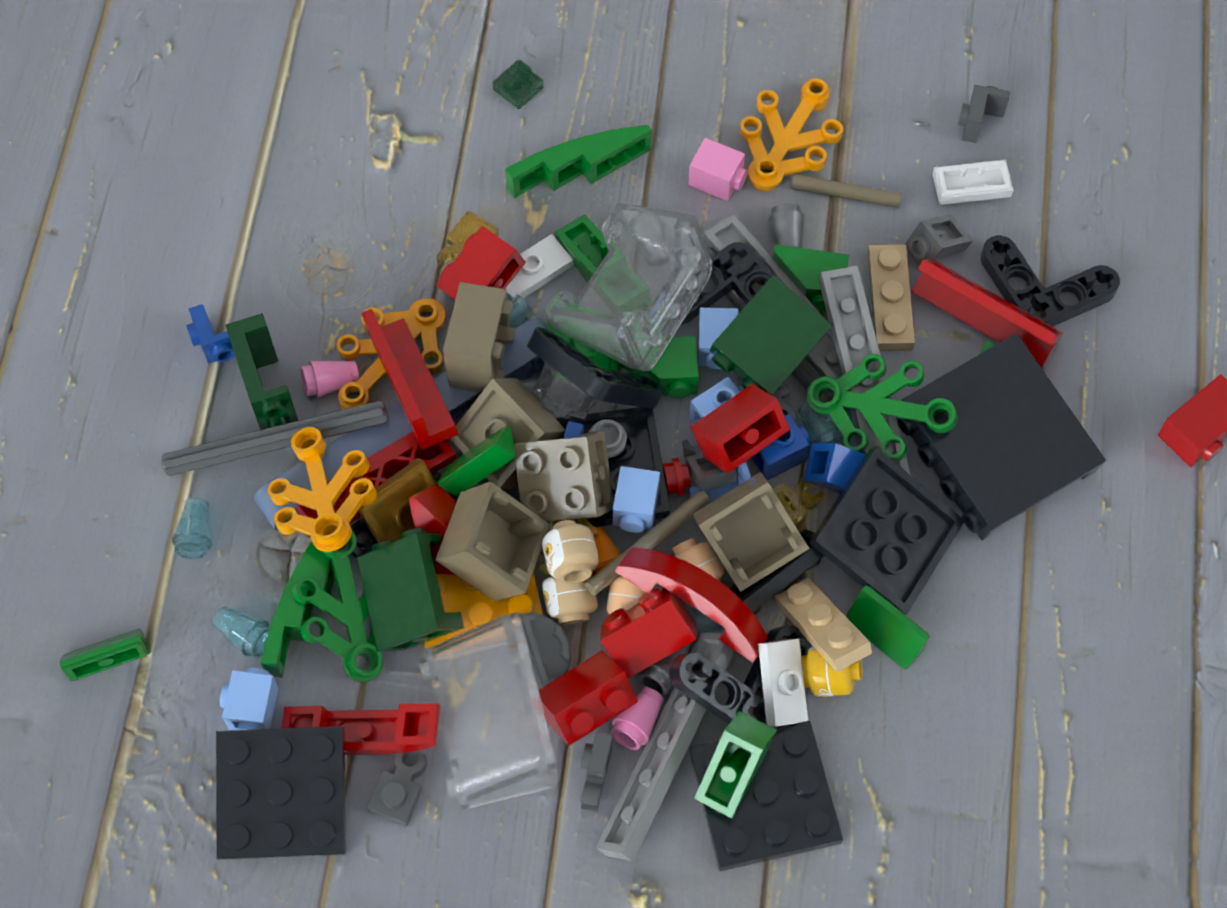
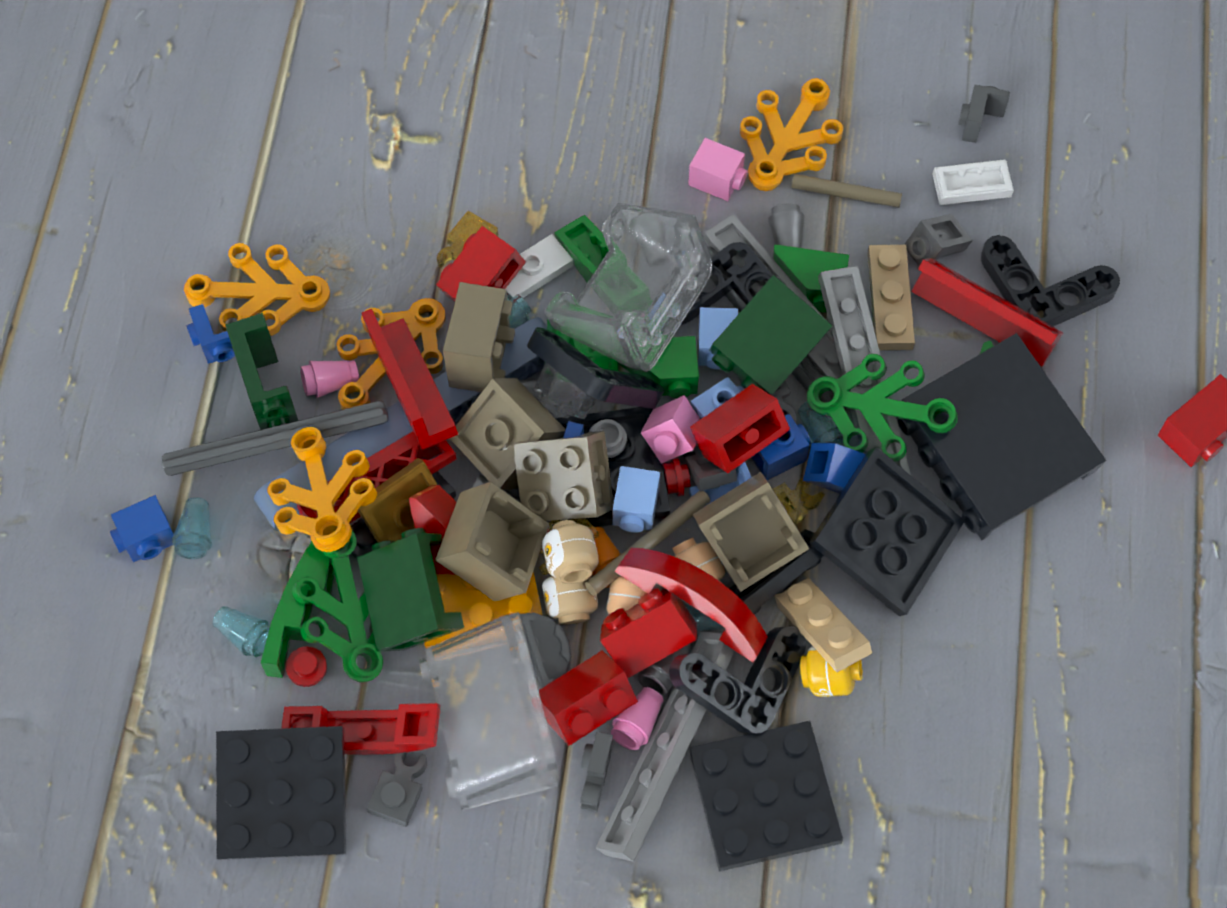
green slope [59,628,149,681] -> none
light blue brick [220,667,279,731] -> none
green slope [438,425,516,497] -> none
clear green tile [493,59,544,110] -> none
green slope [505,125,652,199] -> none
green slope [694,711,777,818] -> none
white plate [758,639,808,727] -> none
green slope [846,585,930,669] -> none
none -> blue brick [110,495,178,562]
none -> light orange plant [184,243,330,336]
none -> red plate [286,646,327,687]
none -> bright pink brick [641,395,700,464]

